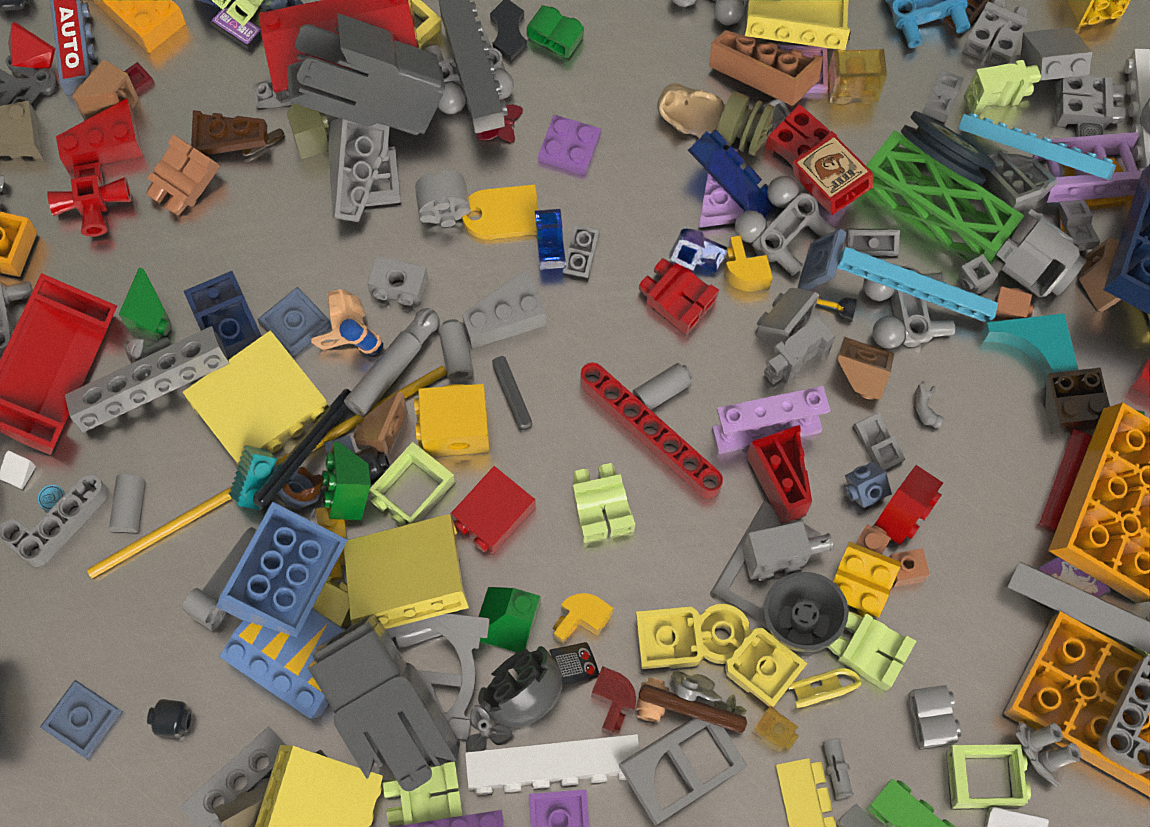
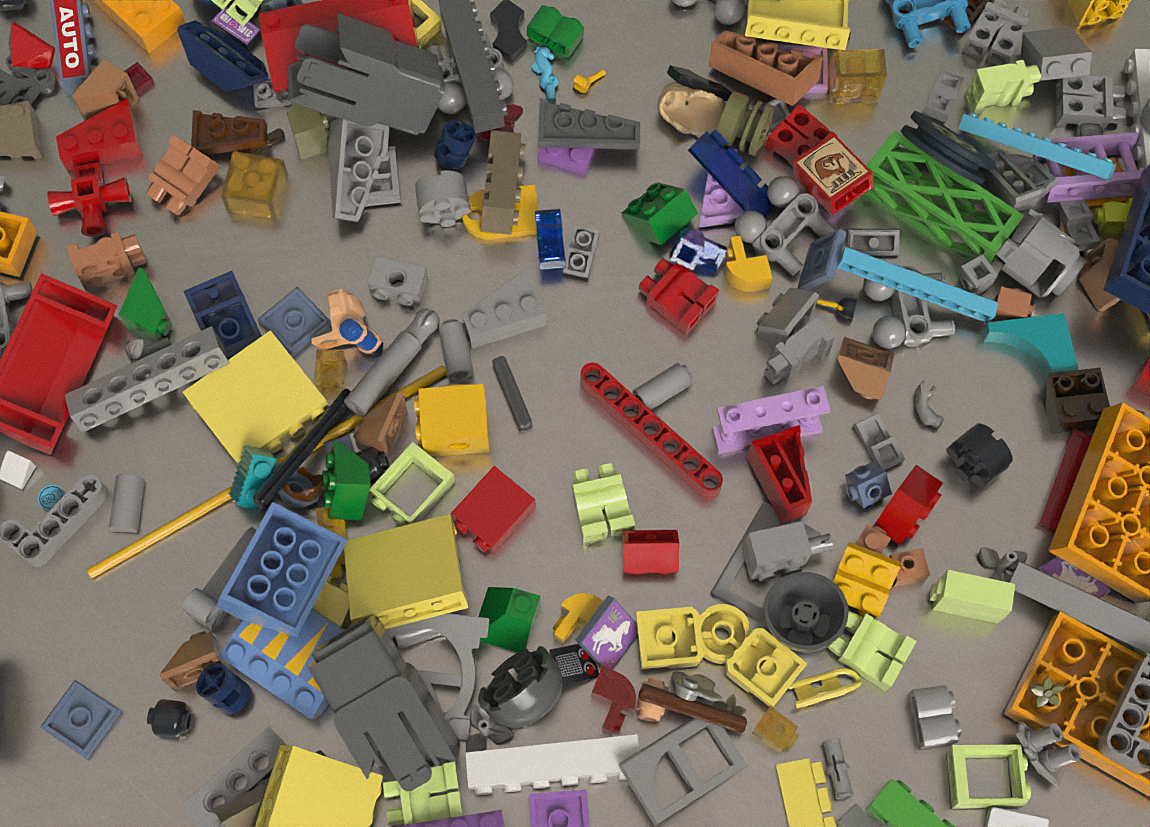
none -> nougat hips [66,232,147,290]
none -> medium nougat slope [159,631,226,690]
none -> dark blue wedge [177,20,268,92]
none -> dark blue wheel [196,663,250,714]
none -> clear yellow brick [221,151,288,218]
none -> clear yellow brick [314,350,346,392]
none -> dark blue wheel [434,120,476,169]
none -> dark tan wedge [481,130,525,235]
none -> medium azure animal [531,46,559,103]
none -> dark grey wing [538,98,640,149]
none -> yellow hand [573,69,606,93]
none -> tile [575,595,638,673]
none -> green slope [621,182,699,245]
none -> brick [622,530,680,575]
none -> black tile [667,65,732,101]
none -> yellowish green brick [930,570,1015,624]
none -> black brick [946,423,1013,488]
none -> light grey plant [979,547,1028,583]
none -> olive plant [1030,675,1066,707]
none -> neon yellow brick [1093,198,1133,233]

